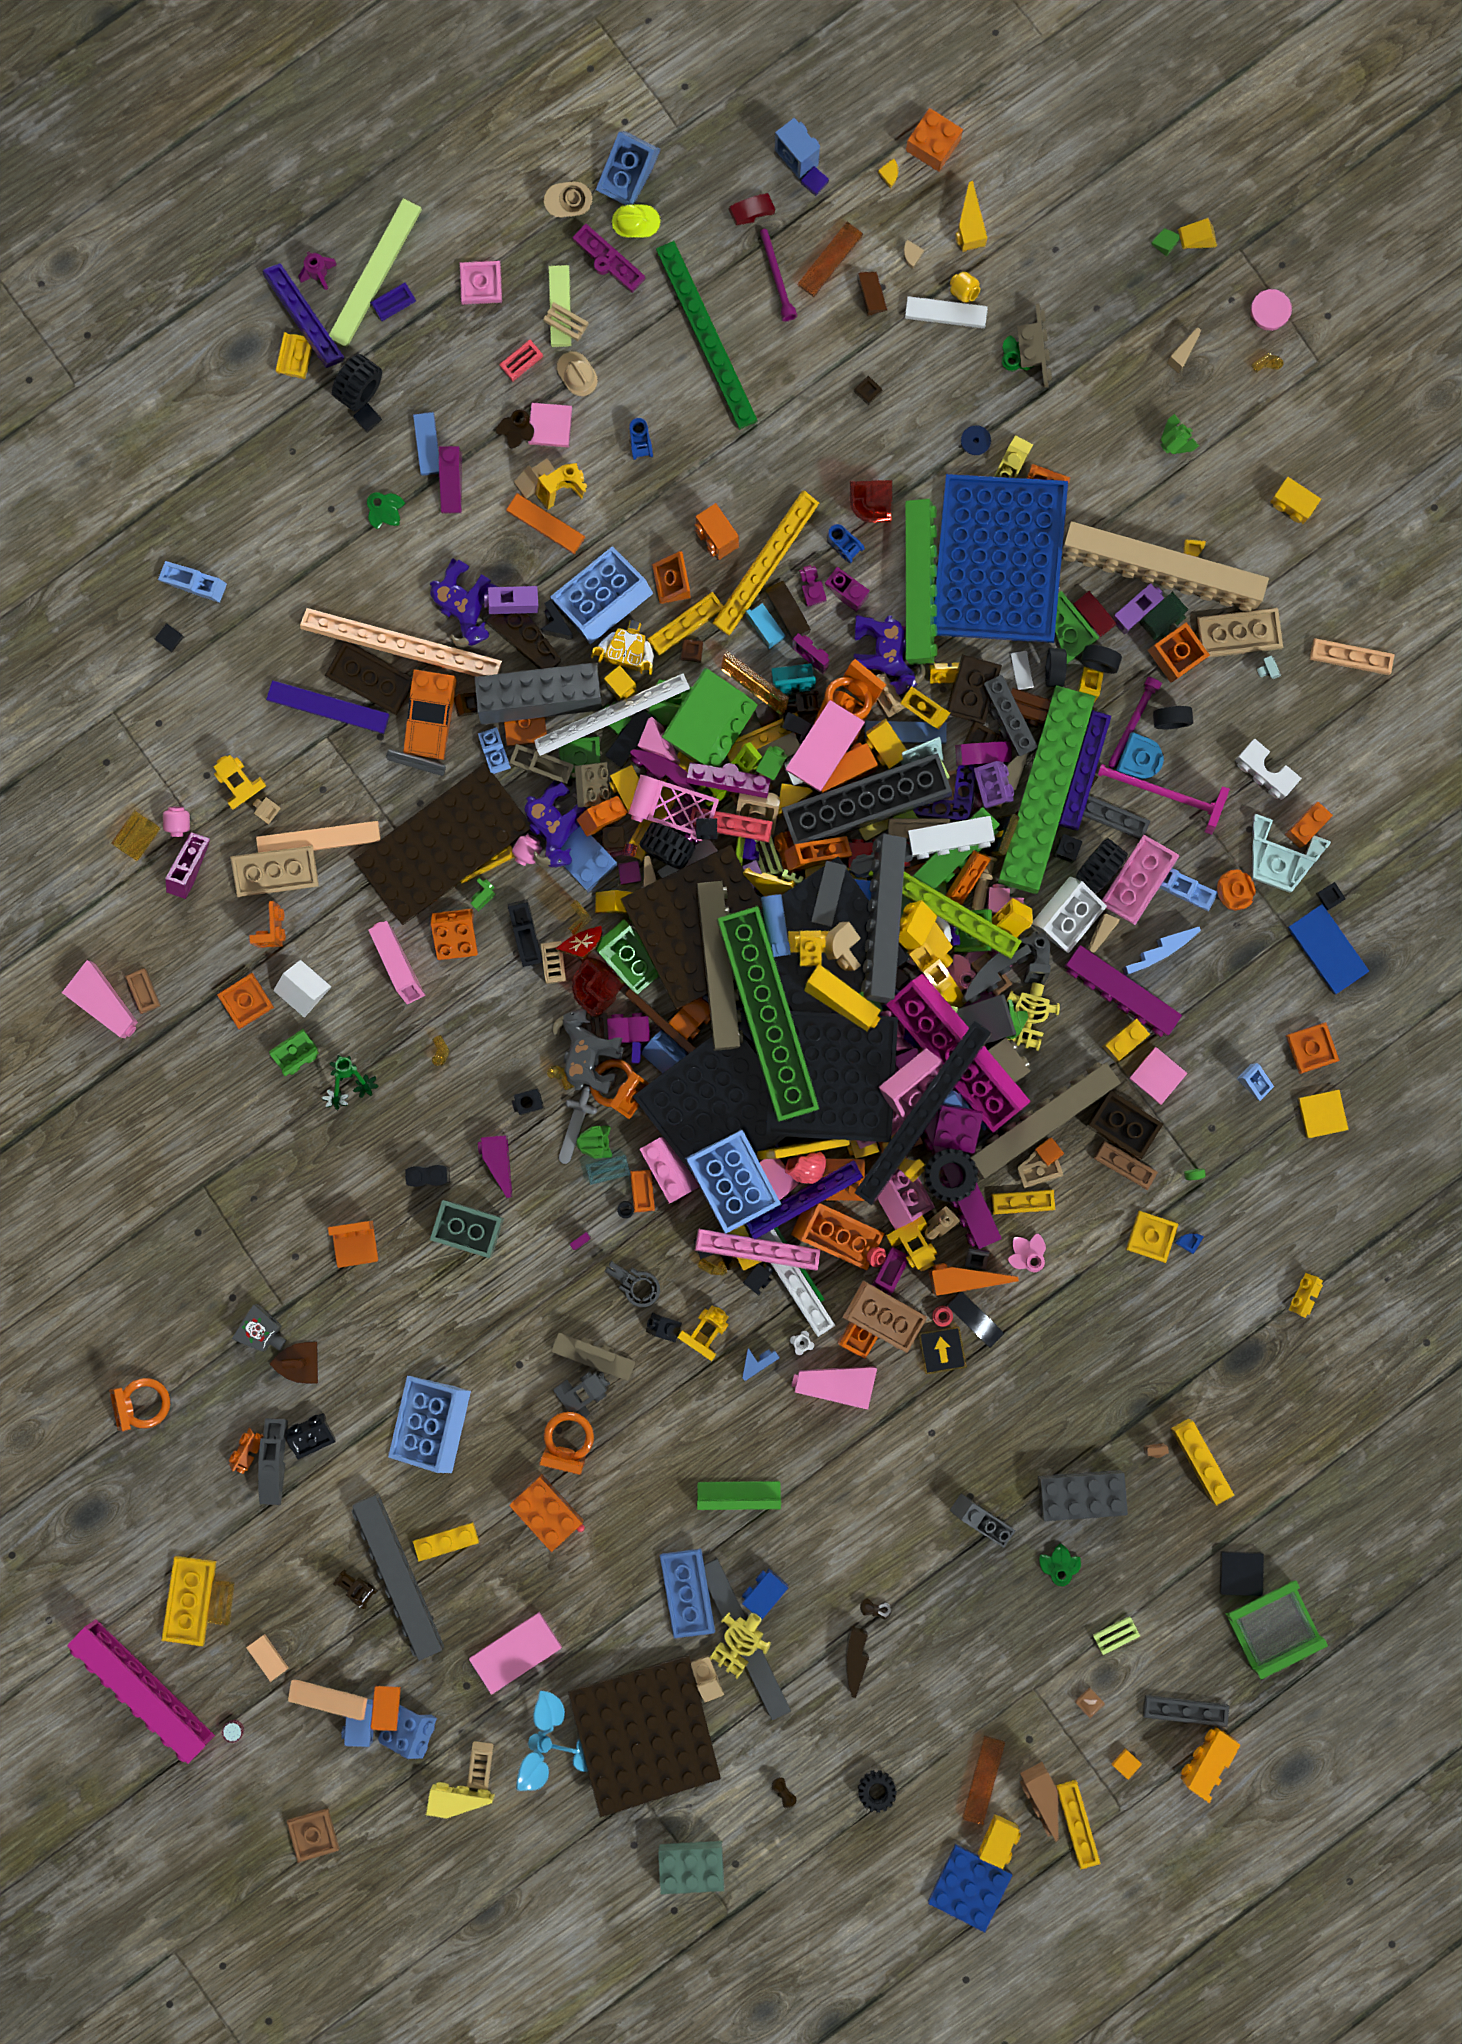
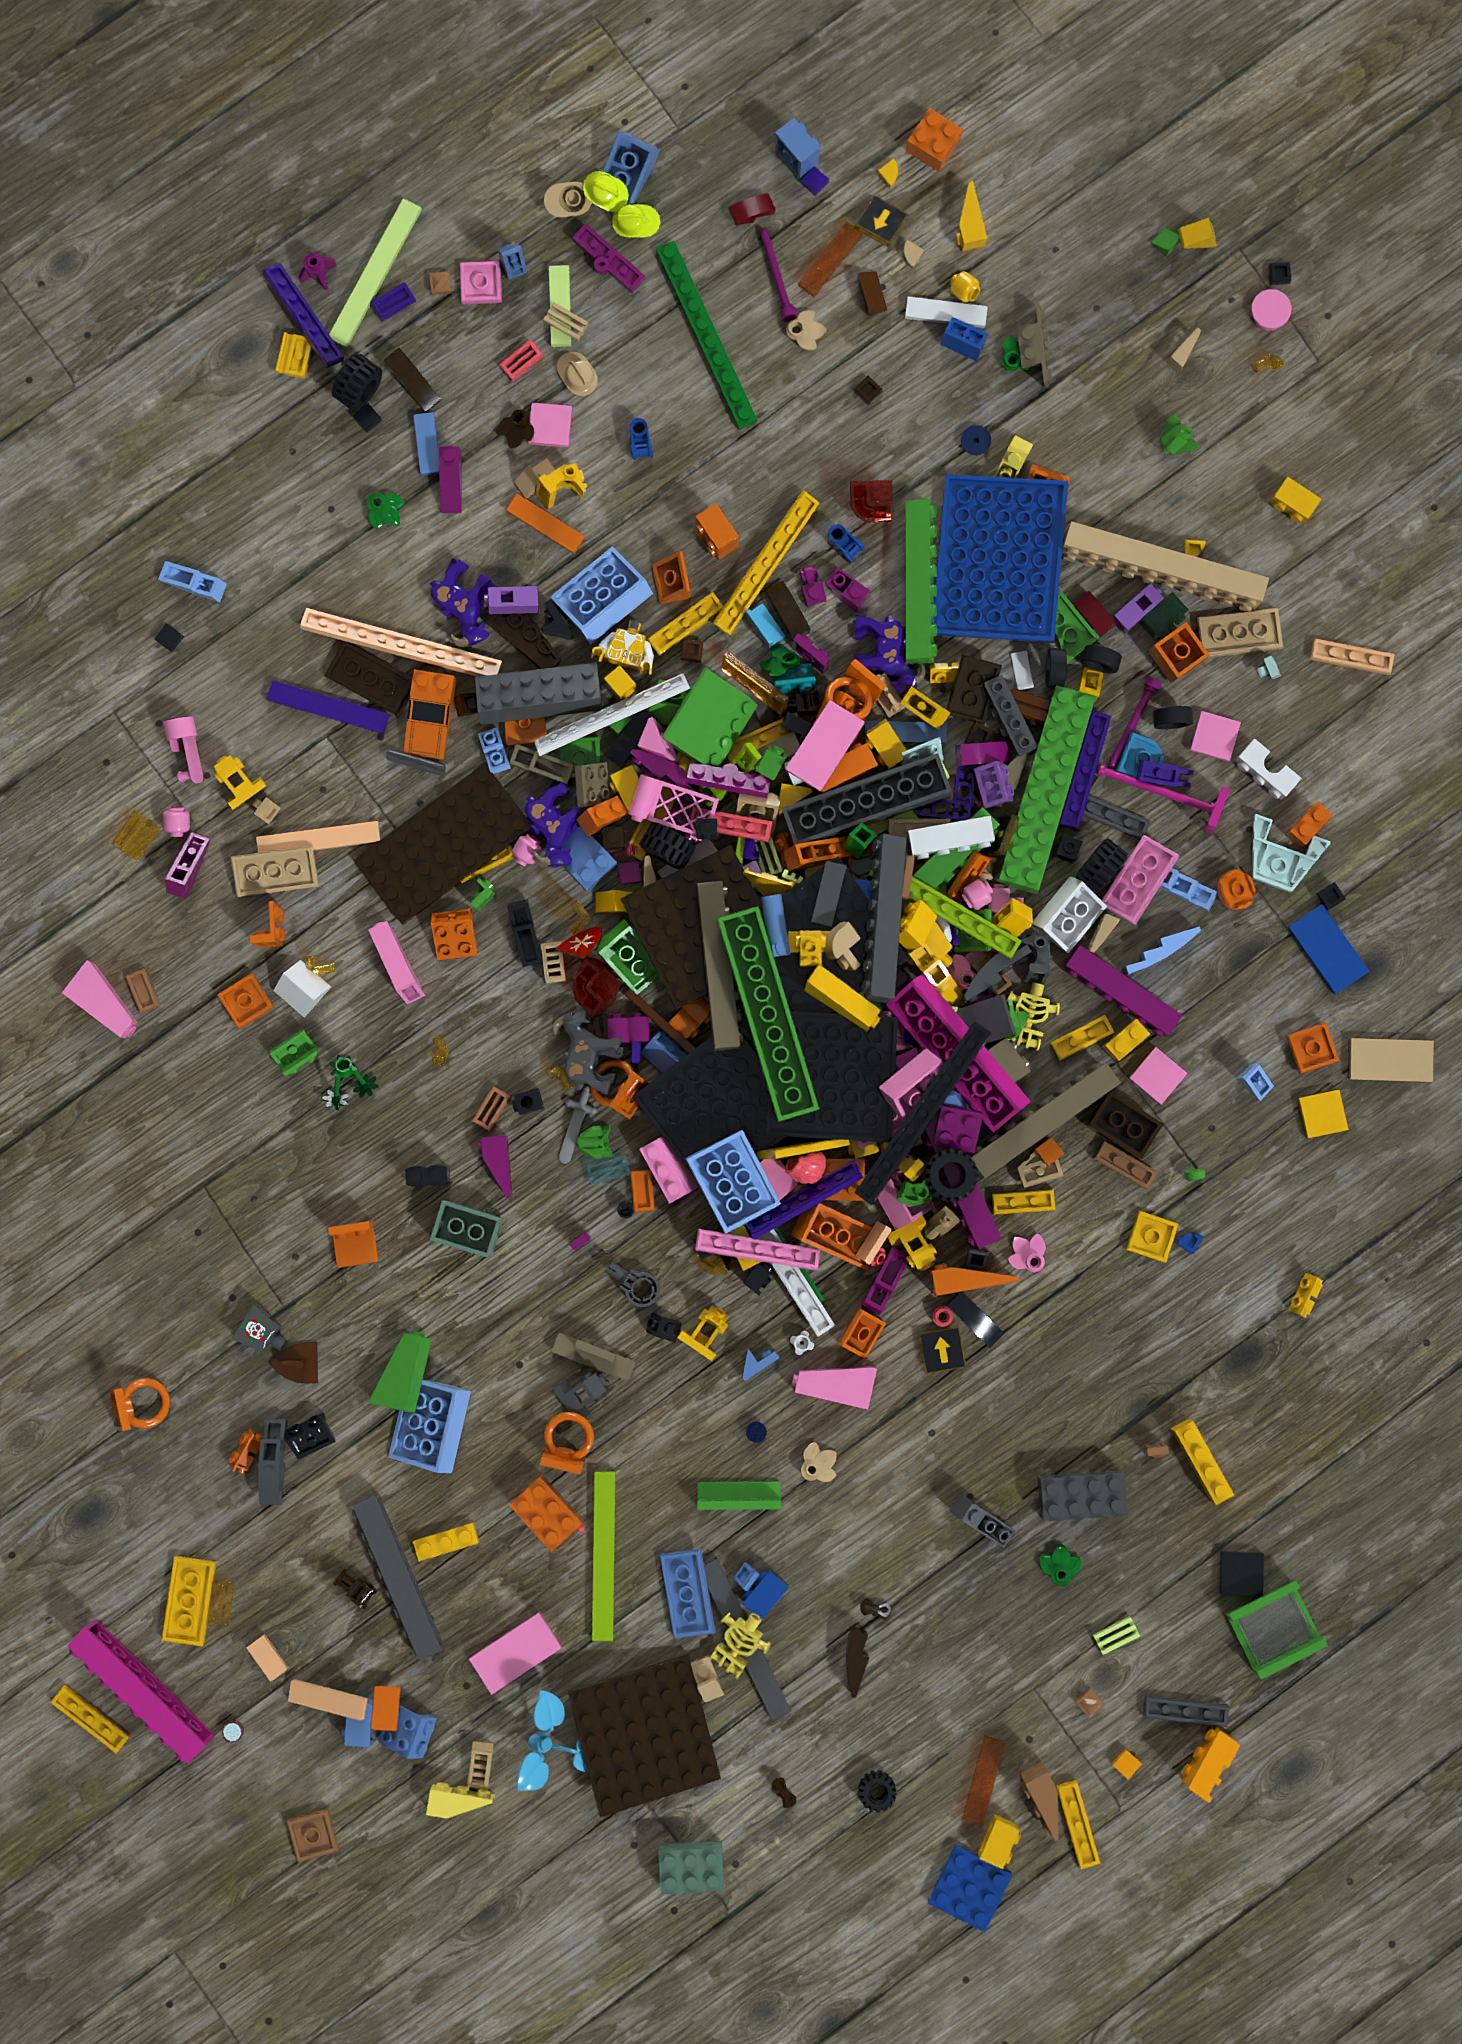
medium nougat tile [843,1281,927,1353] -> none
none -> yellow tile [50,1684,131,1754]
none -> bright pink piece [163,716,203,784]
none -> clear yellow arm [305,956,335,975]
none -> bright green slope [369,1331,432,1413]
none -> dark brown slope [384,347,441,413]
none -> medium nougat tile [429,271,452,295]
none -> nougat tile [472,1086,511,1132]
none -> medium blue slope [498,243,527,280]
none -> neon yellow piece [583,171,629,212]
none -> lime tile [592,1471,616,1641]
none -> medium blue tile [733,1562,760,1592]
none -> clear blue plate [746,1422,767,1443]
none -> green plate [760,646,800,677]
none -> tan plate [786,310,826,351]
none -> tan plate [800,1442,837,1482]
none -> green brick [843,822,877,860]
none -> black tile [854,195,909,248]
none -> light nougat tile [855,1221,892,1265]
none -> bright green tile [896,1176,935,1206]
none -> medium nougat tile [902,856,915,900]
none -> blue hinge [940,317,988,361]
none -> bright pink head [961,880,993,910]
none -> yellow tile [1050,1015,1115,1061]
none -> dark purple hinge [1136,759,1194,788]
none -> bright pink tile [1189,711,1241,762]
none -> black tile [1268,262,1291,285]
none -> tan tile [1349,1038,1434,1082]

